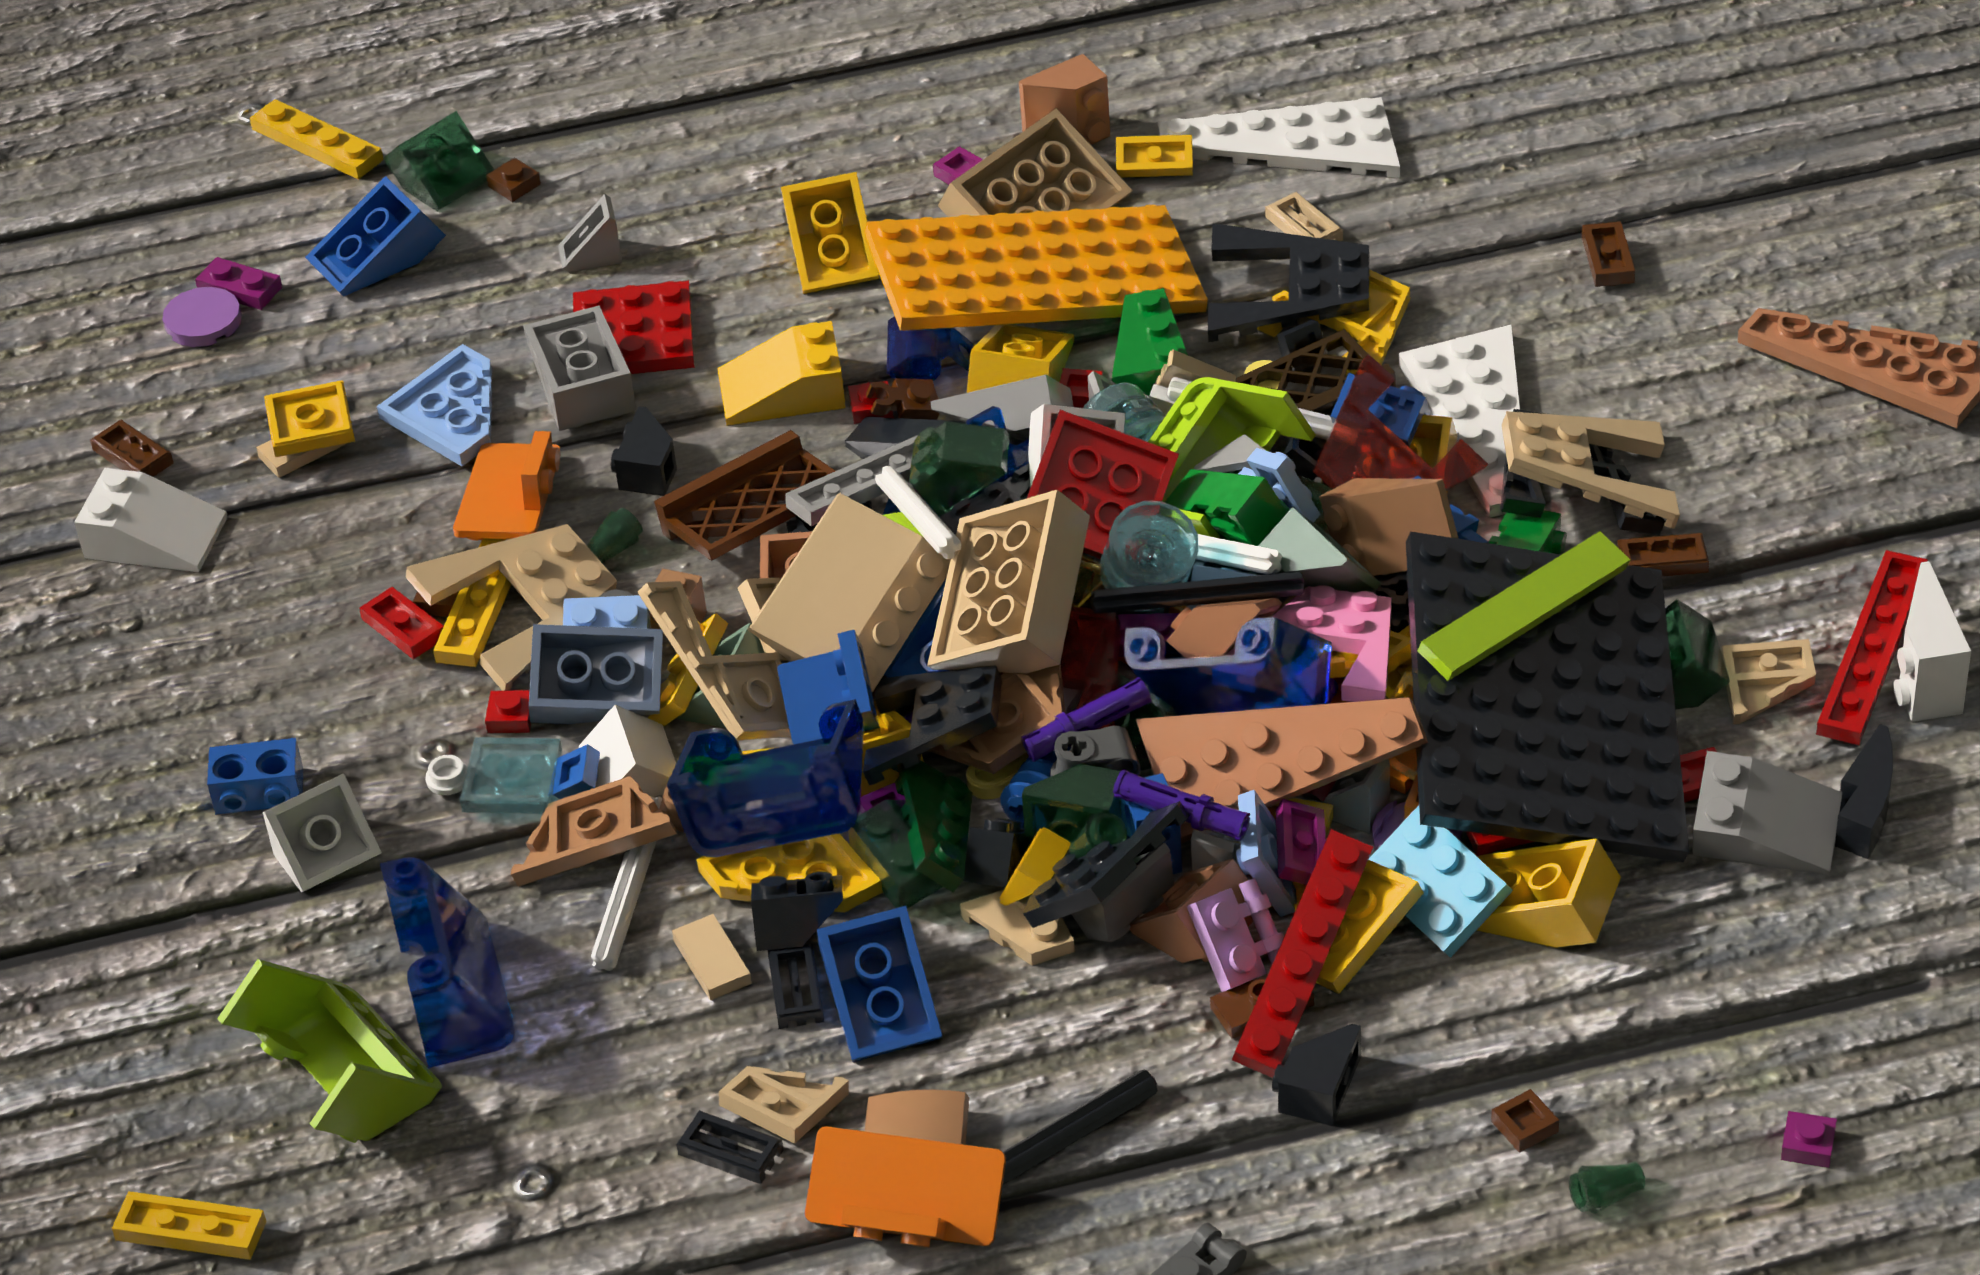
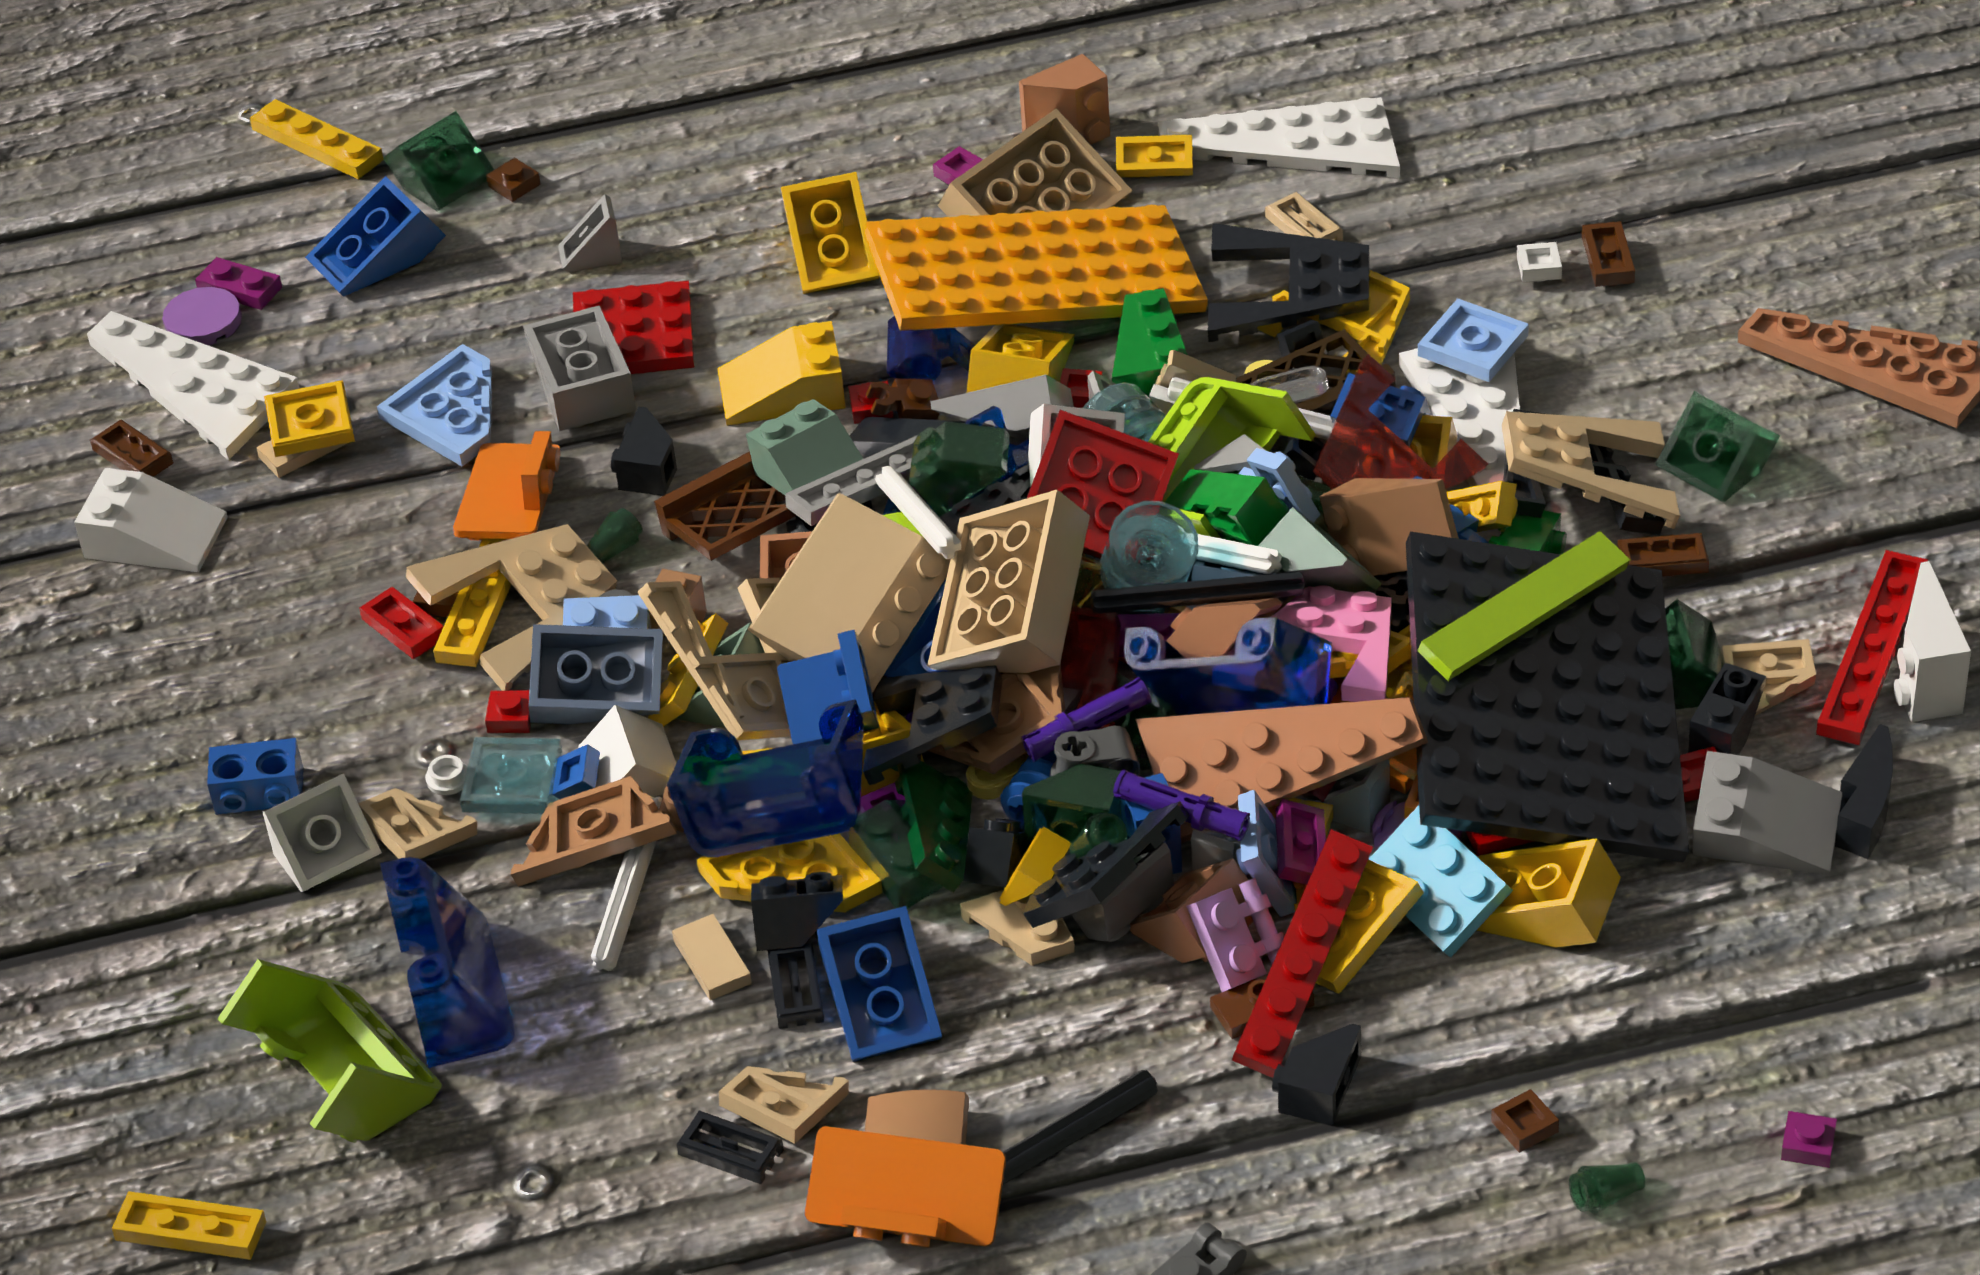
none -> white wing [87,311,300,460]
none -> tan wing [358,788,477,865]
none -> sand green slope [746,399,863,496]
none -> clear tile [1250,366,1329,403]
none -> light blue plate [1418,298,1529,382]
none -> yellow plate [1446,481,1518,532]
none -> white plate [1517,242,1562,282]
none -> clear green slope [1655,391,1781,502]
none -> black slope [1688,663,1766,755]

